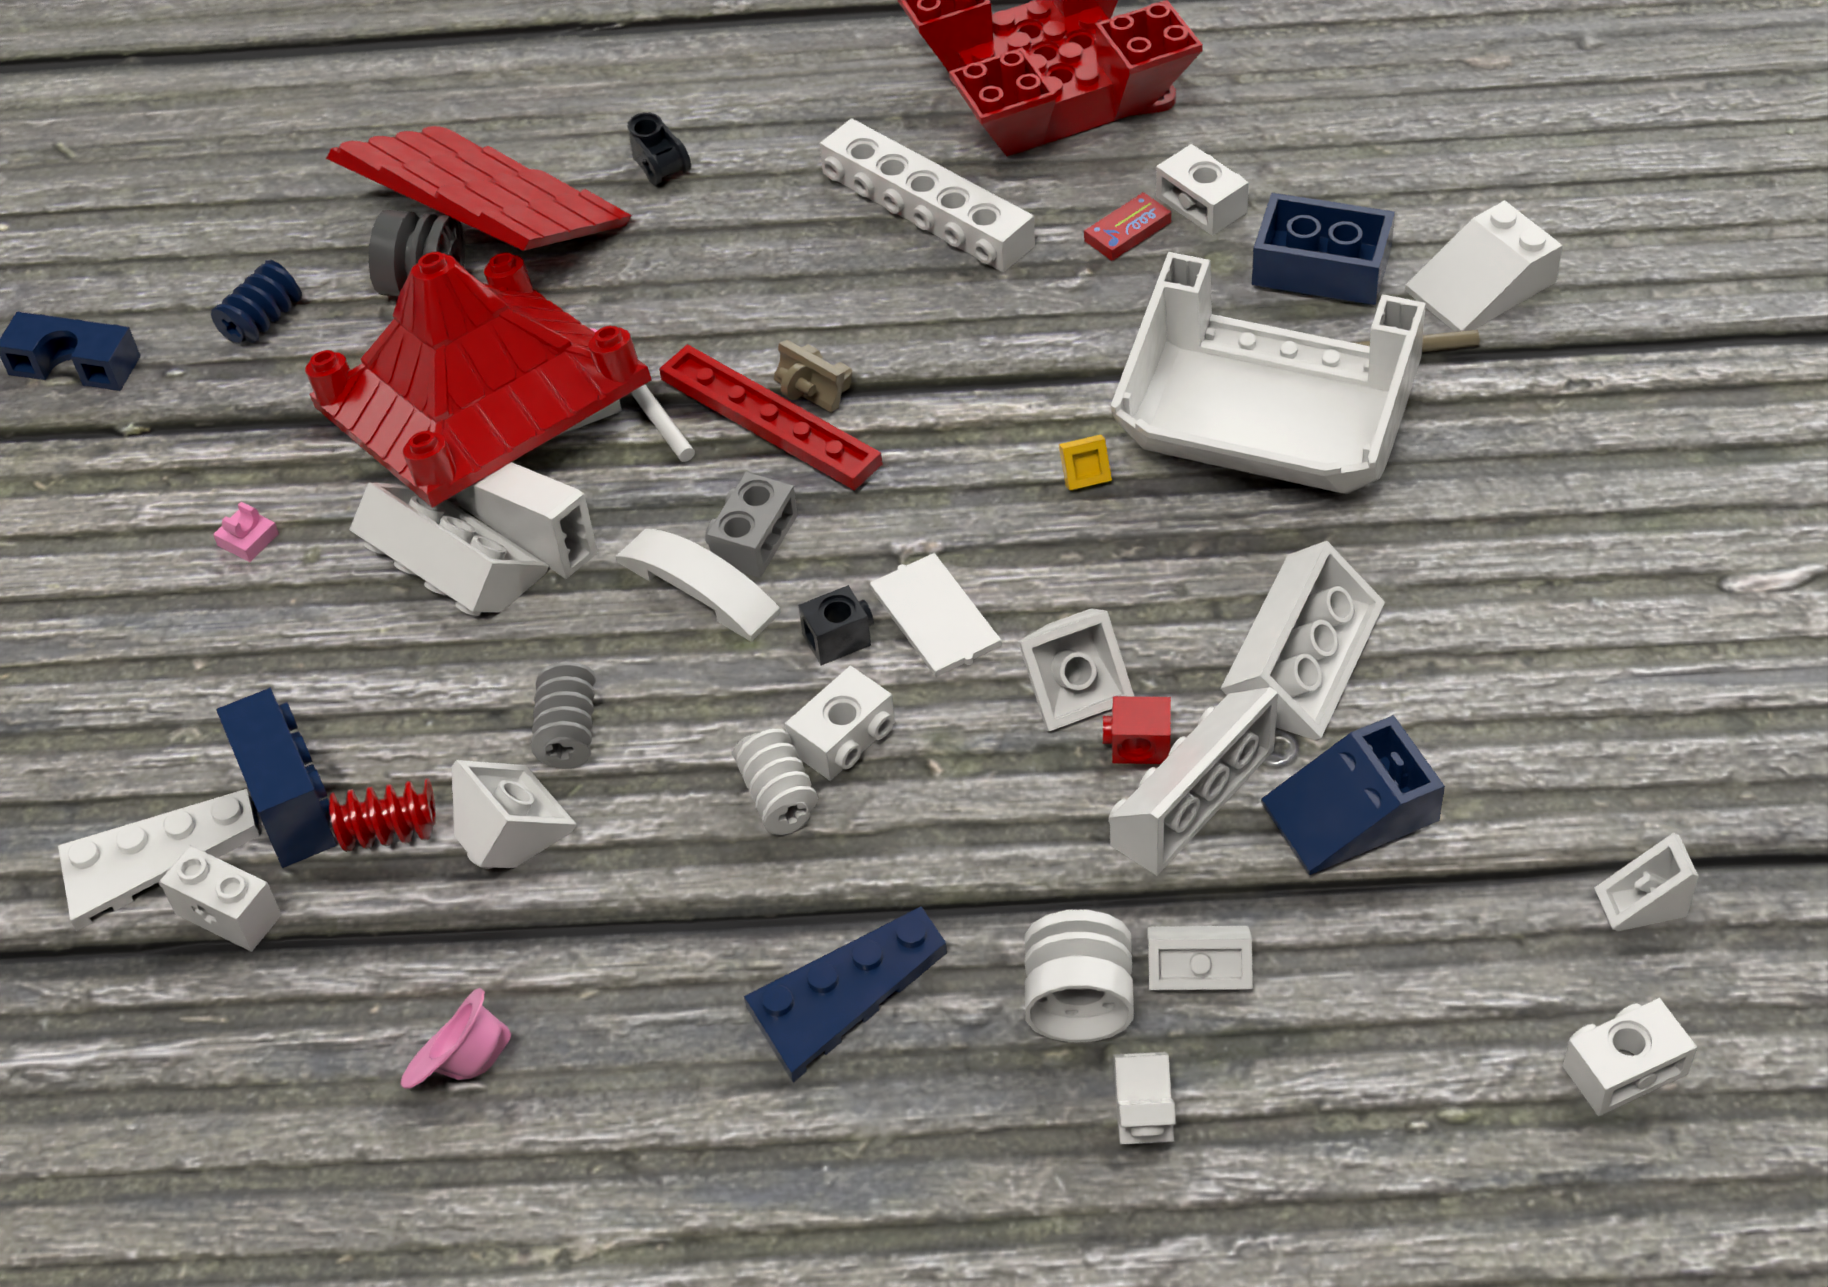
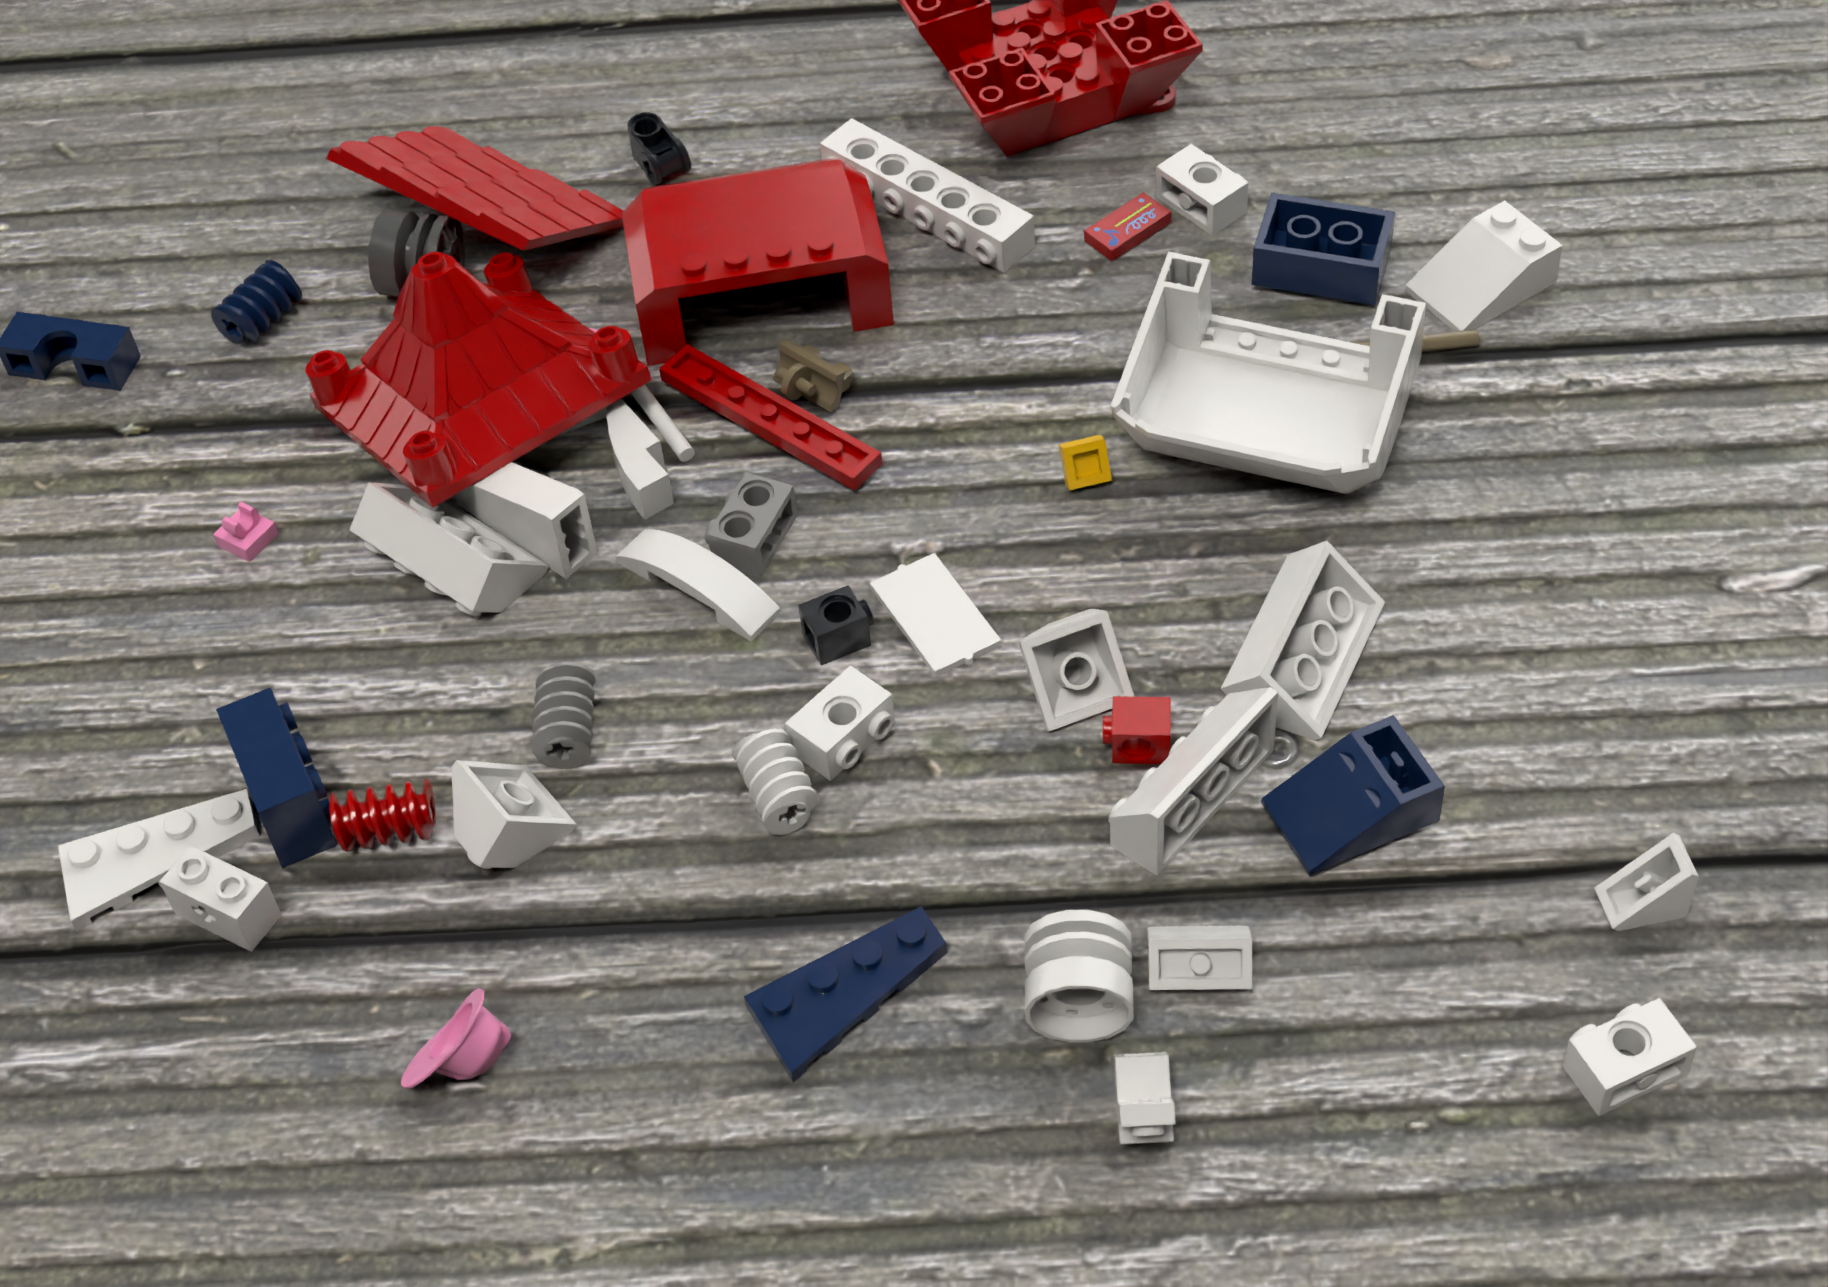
none -> white slope [607,399,674,520]
none -> red slope [622,158,894,366]

